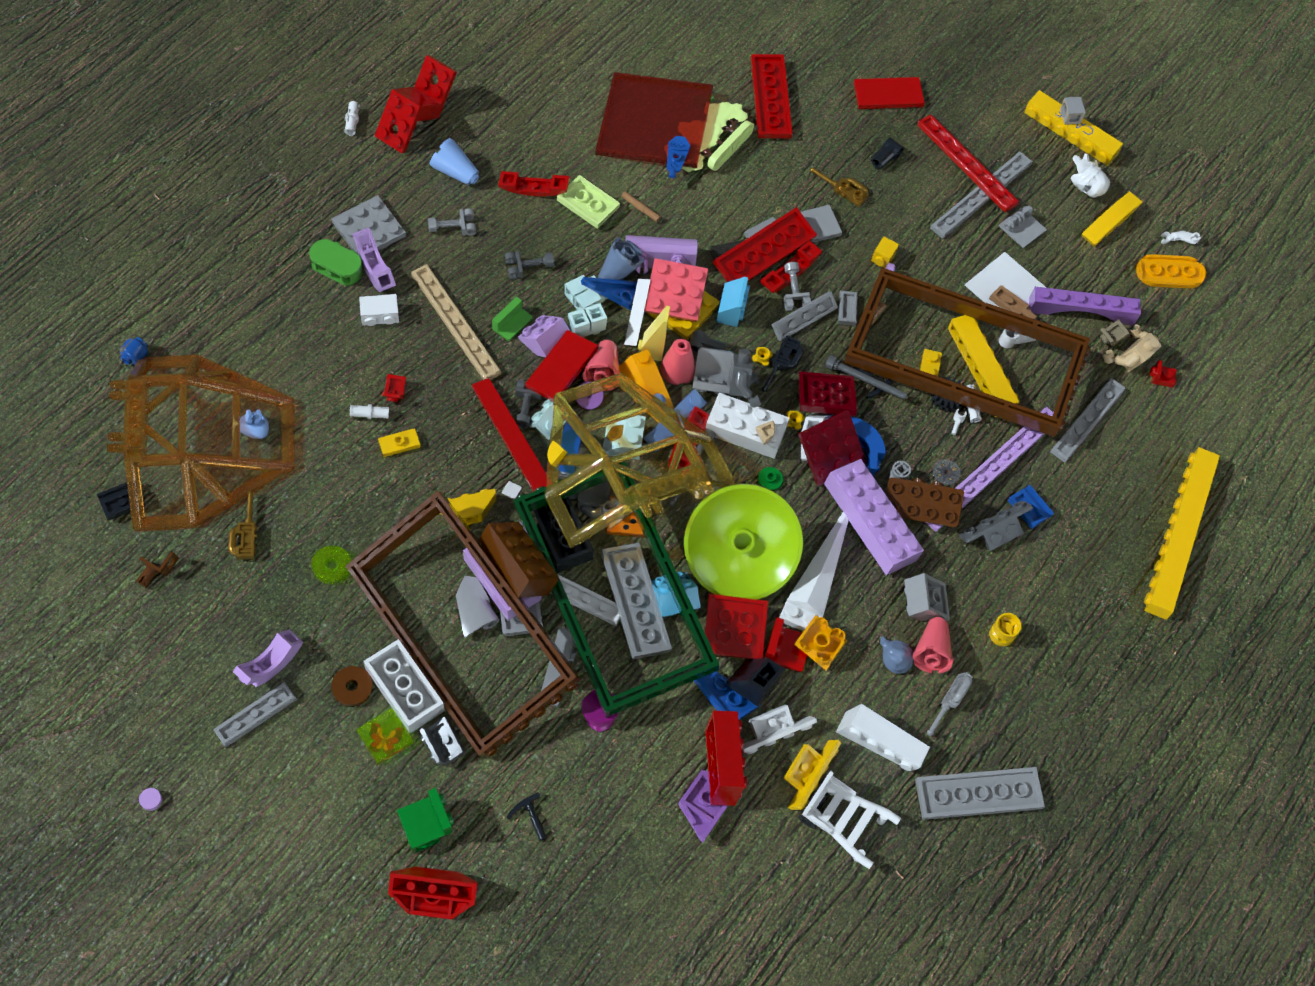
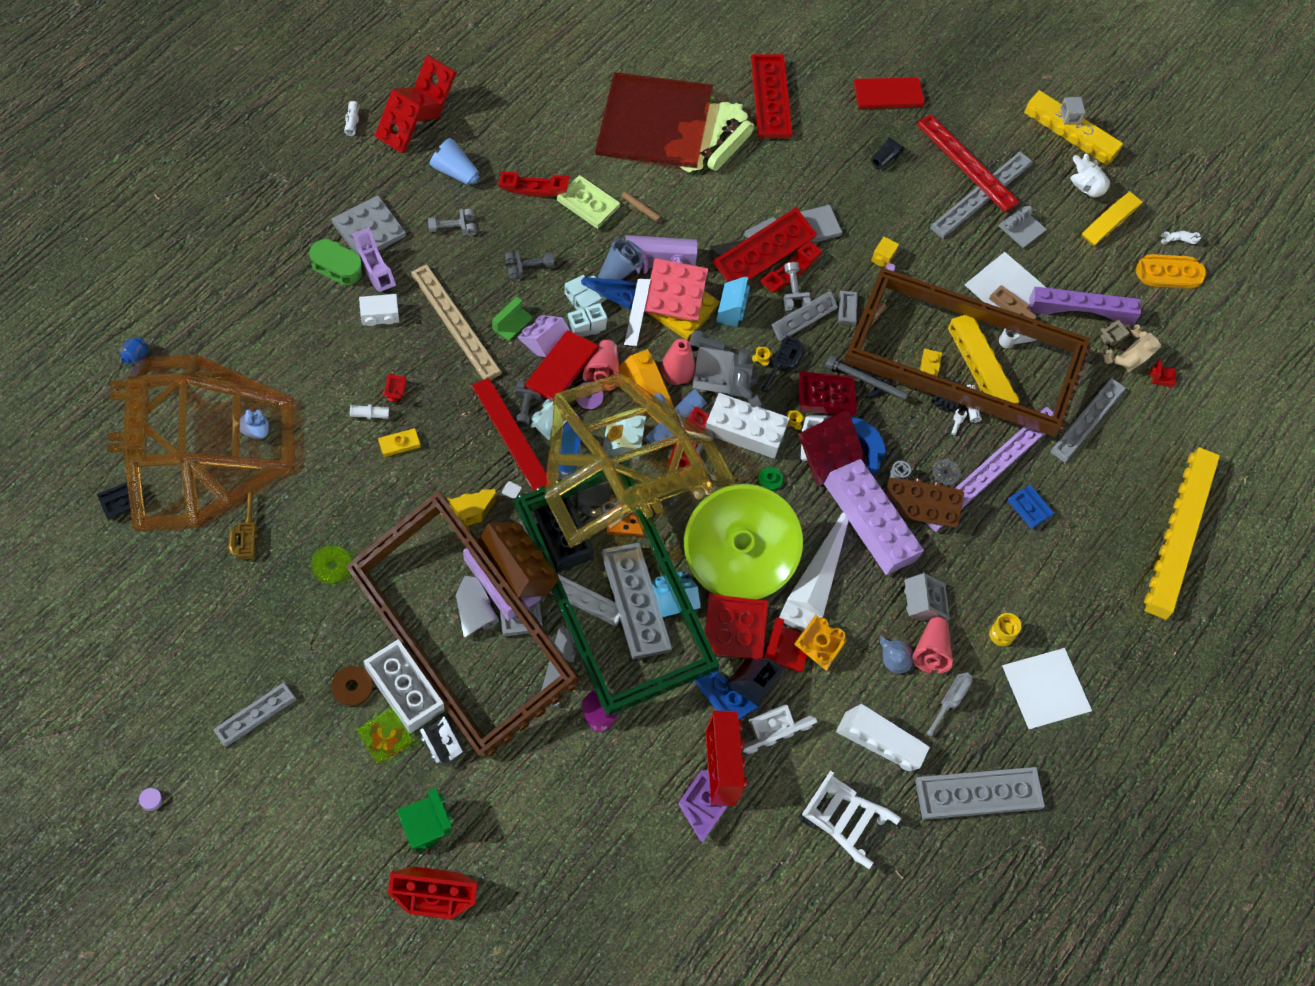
reddish brown bracket [136,551,179,588] -> none
lavender arch [233,629,304,687] -> none
black piece [506,792,547,841] -> none
yellow tile [547,440,568,467] -> none
light yellow wedge [638,306,670,361] -> none
blue piece [667,136,690,178] -> none
tan tile [756,420,775,445] -> none
yellow bracket [784,740,841,810] -> none
pearl gold piece [810,167,869,207] -> none
dark grey bracket [959,501,1033,551] -> none
none -> white sticker [1002,648,1092,729]

